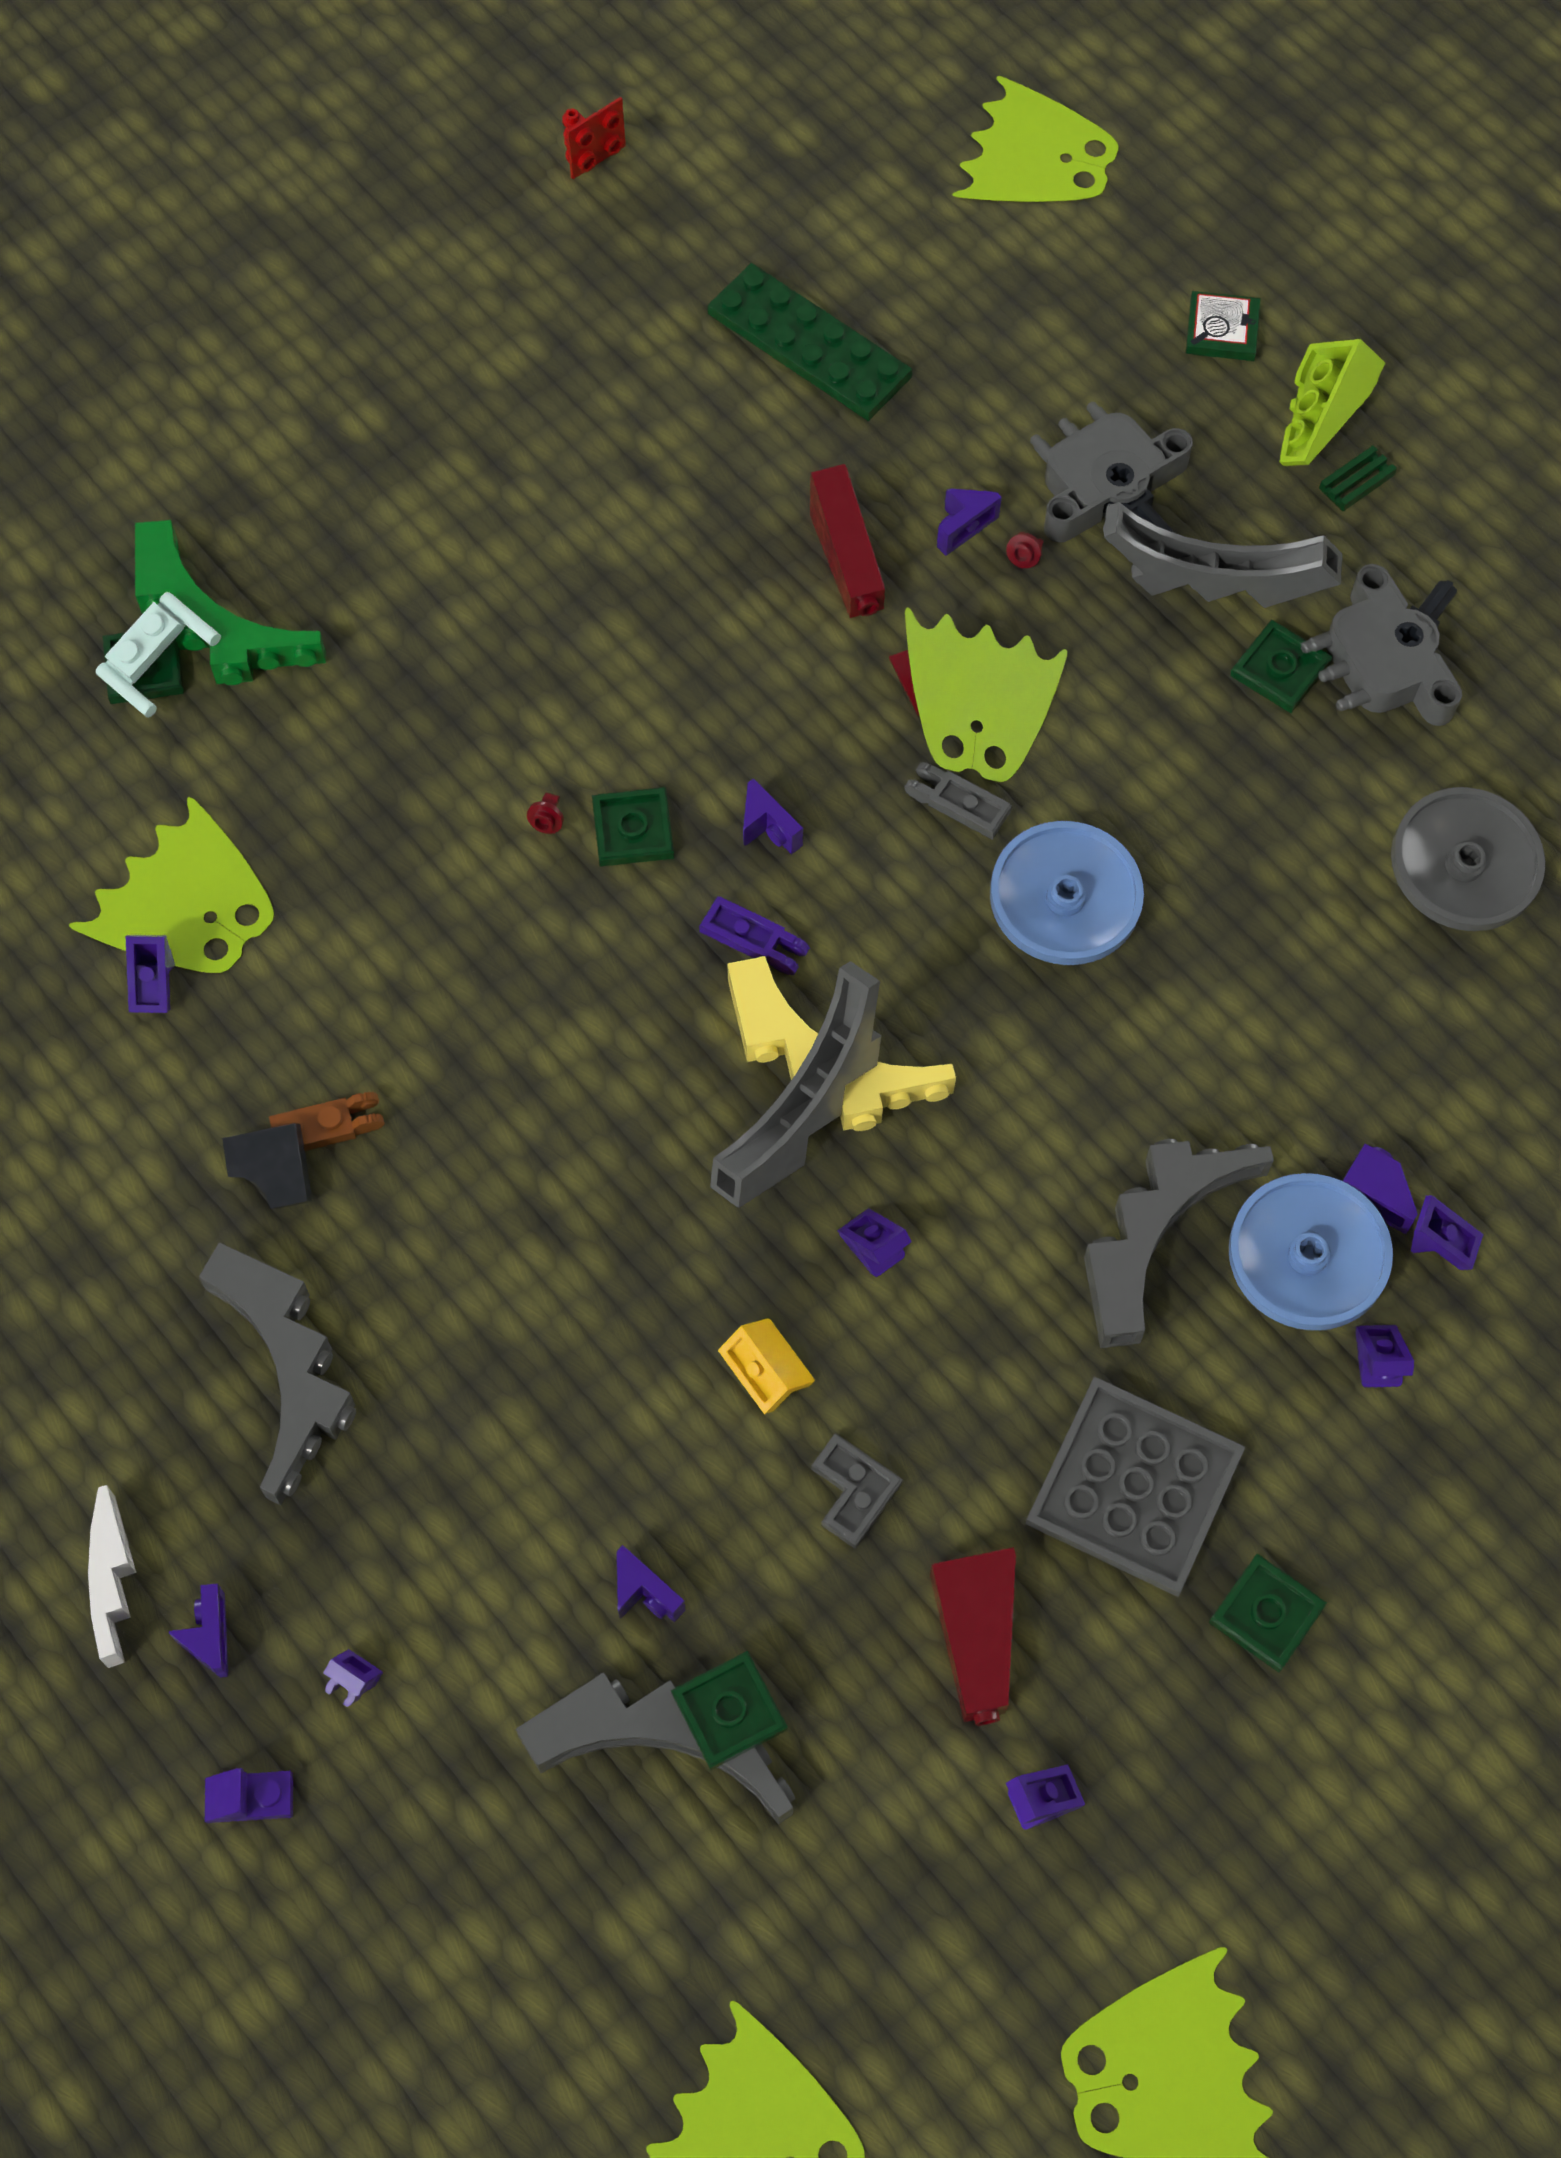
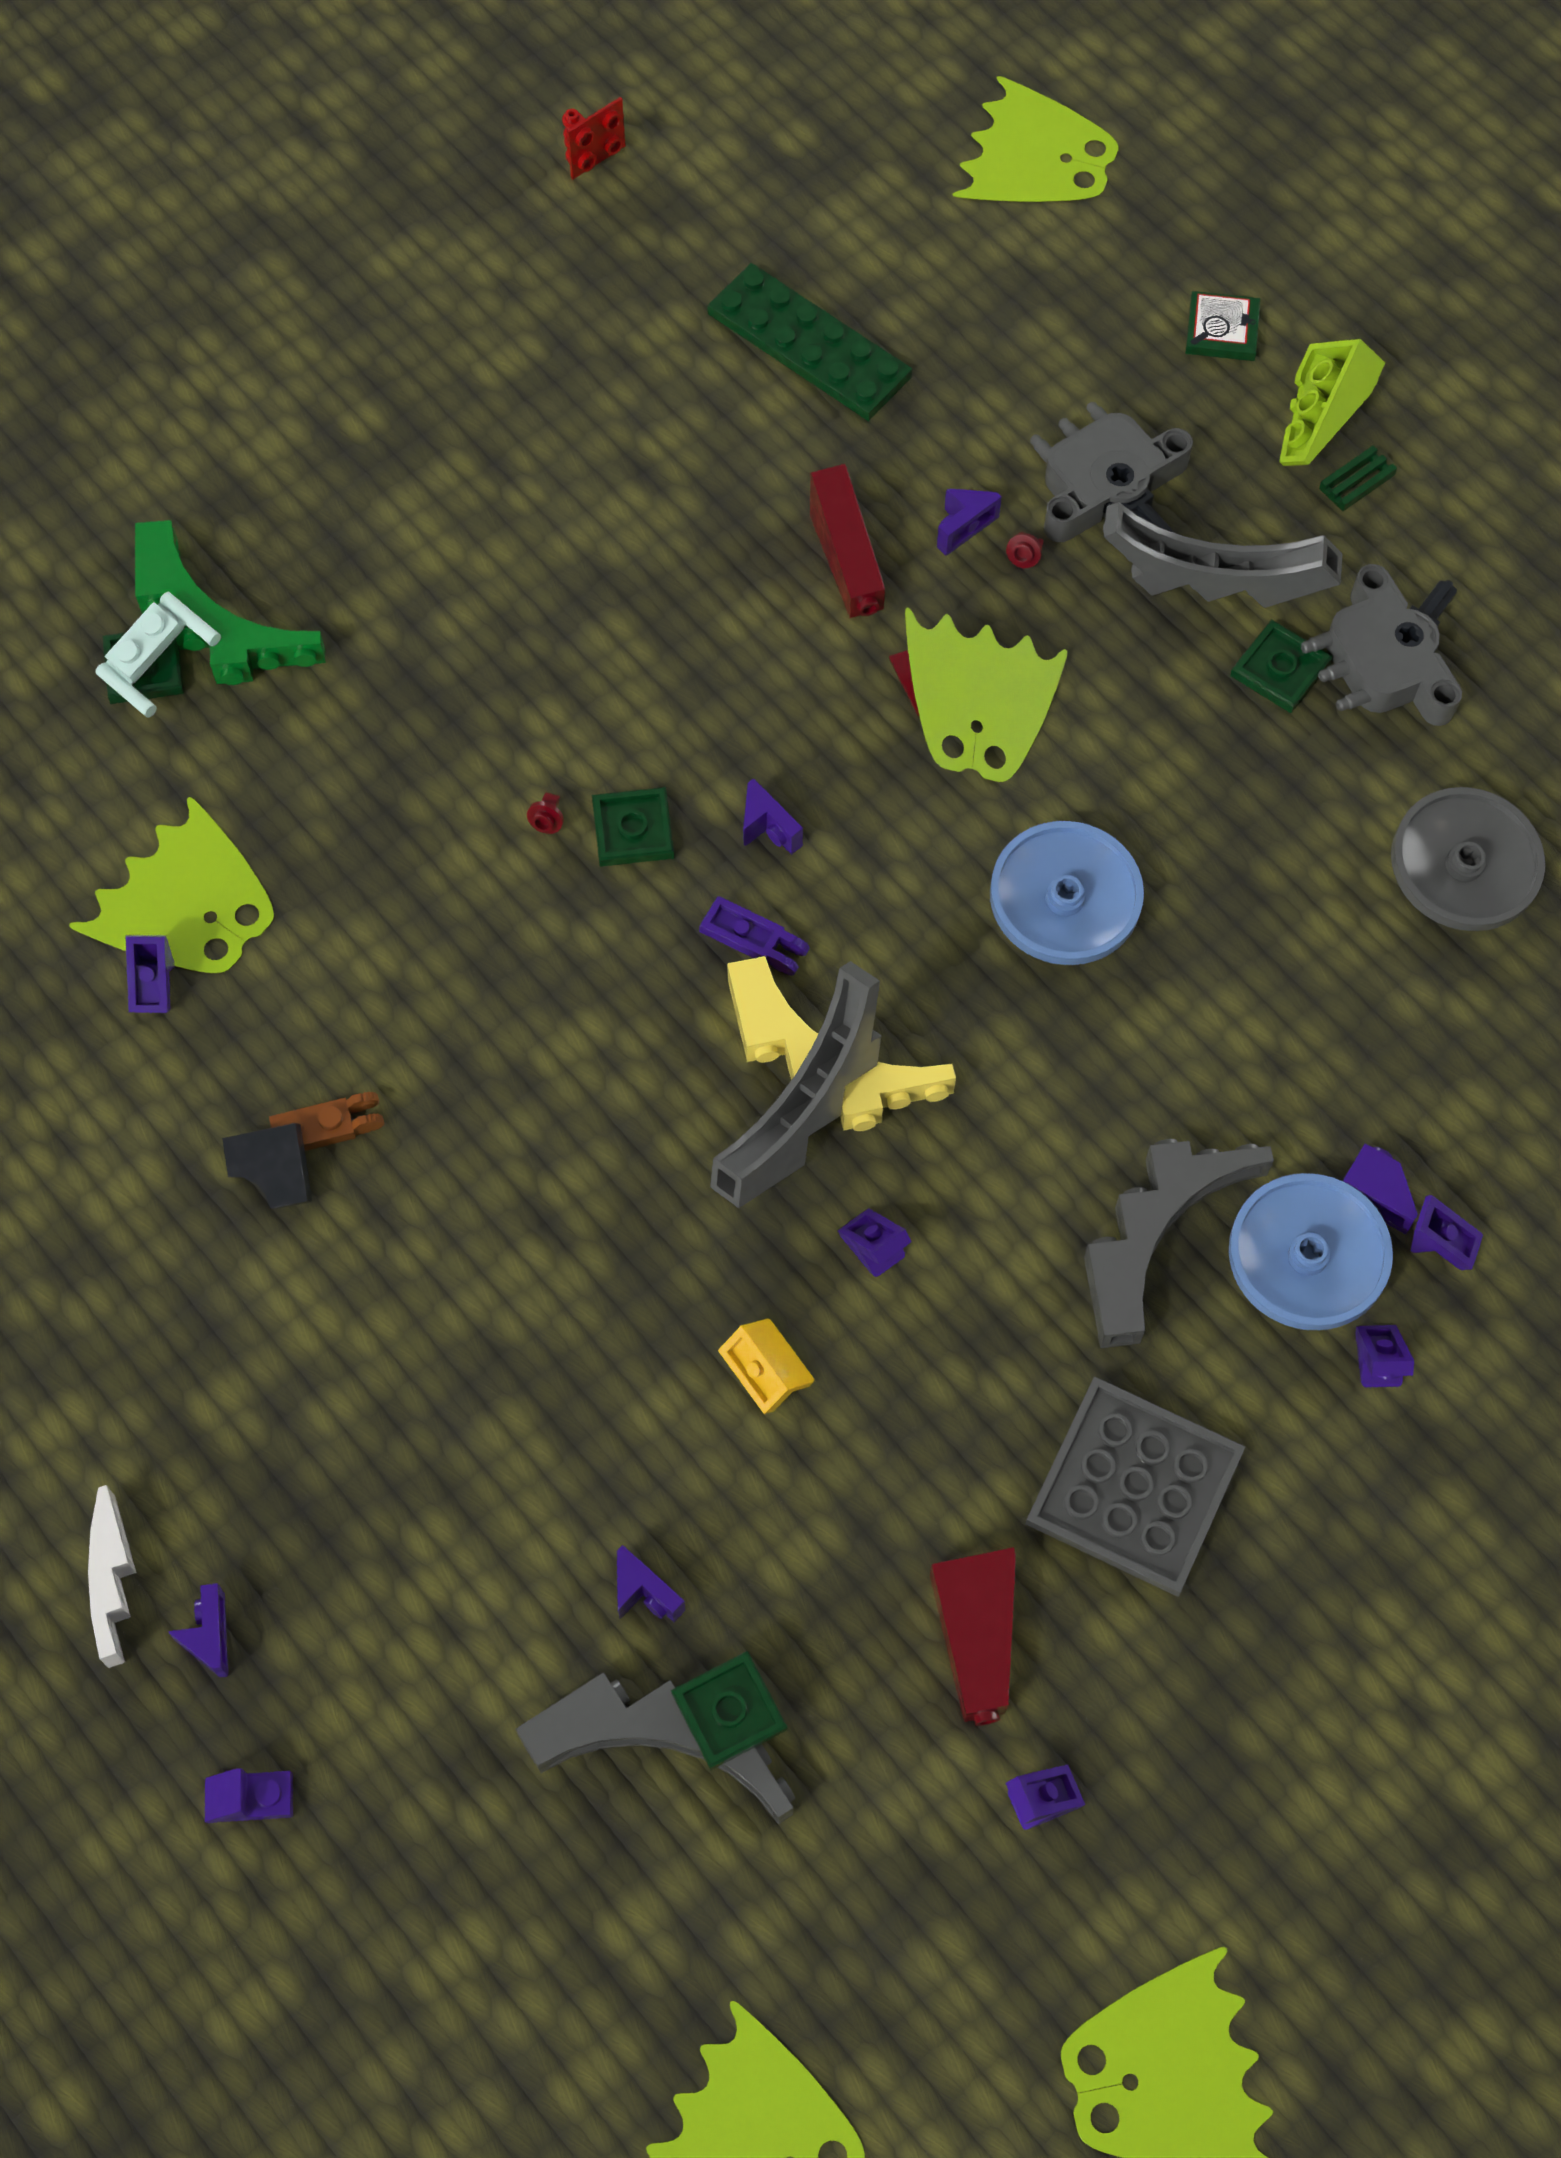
dark grey arch [199,1243,356,1505] -> none
dark purple tile [323,1649,383,1707] -> none
dark grey tile [811,1433,903,1549] -> none
dark grey hinge [904,762,1012,840] -> none
dark green tile [1209,1554,1327,1673] -> none

